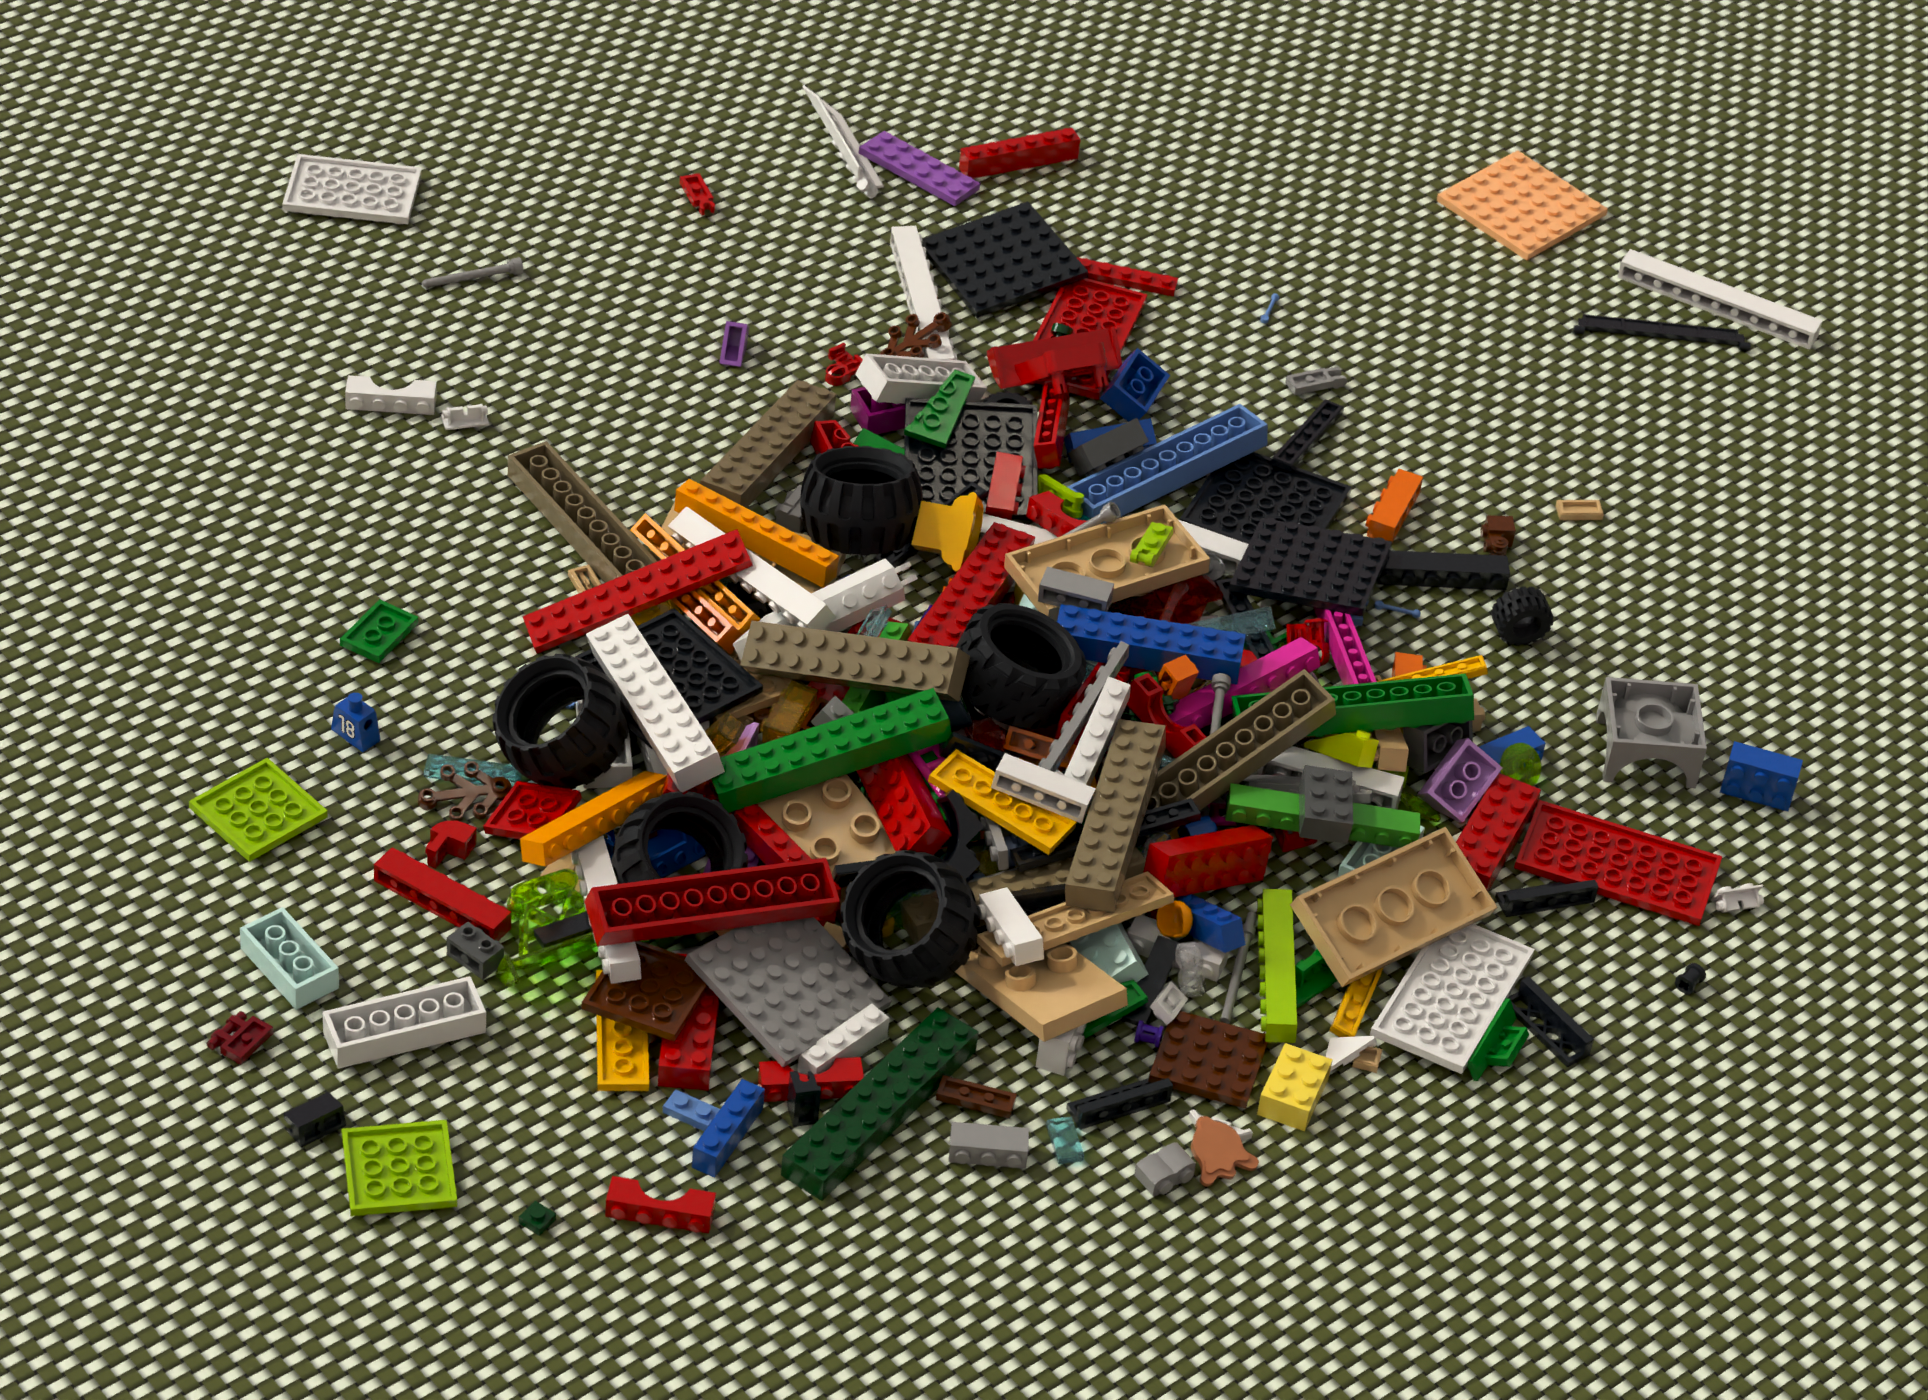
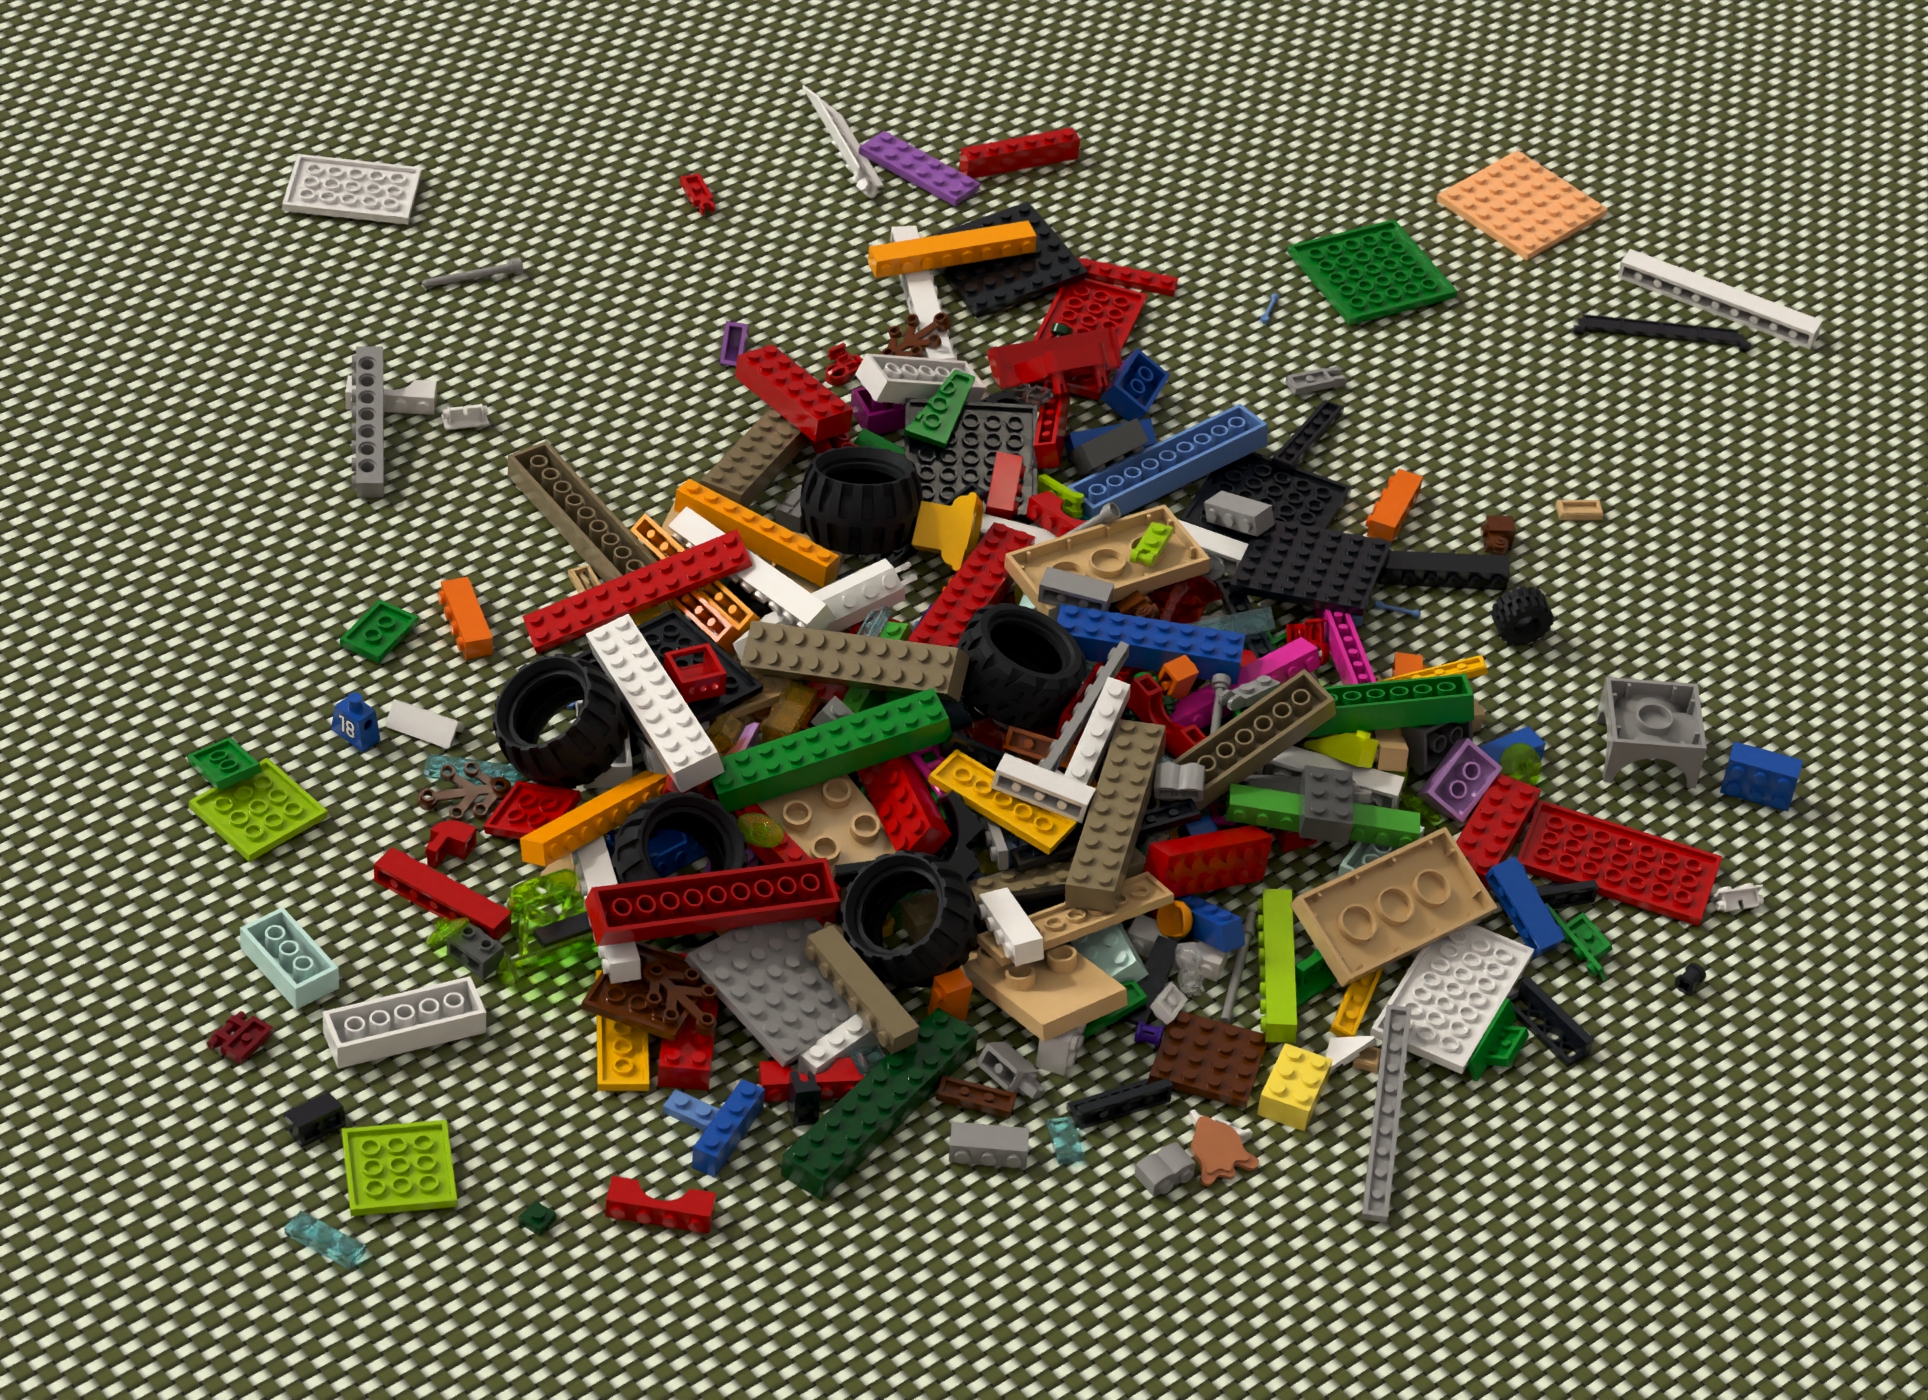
none -> green plate [187,737,262,791]
none -> clear light blue plate [284,1210,366,1269]
none -> light grey brick [352,346,384,498]
none -> white panel [385,699,465,749]
none -> clear neon green dish [425,917,470,947]
none -> orange brick [438,577,493,660]
none -> reddish brown plant [643,962,717,1036]
none -> red piece [664,643,727,703]
none -> red brick [735,345,853,443]
none -> clear neon green dish [737,813,784,848]
none -> dark tan brick [805,925,919,1054]
none -> clear light blue tile [849,1045,886,1075]
none -> light orange brick [868,221,1037,278]
none -> orange brick [928,968,973,1021]
none -> light grey hinge [976,1041,1046,1099]
none -> clear smoke plate [1014,383,1054,407]
none -> reddish brown brick [1114,590,1162,620]
none -> light grey brick [1154,761,1206,802]
none -> light grey brick [1204,491,1275,536]
none -> light grey hinge [1217,675,1281,711]
none -> green plate [1287,219,1457,325]
none -> light grey plate [1361,1004,1412,1223]
none -> blue brick [1484,856,1565,958]
none -> green bracket [1546,903,1613,982]

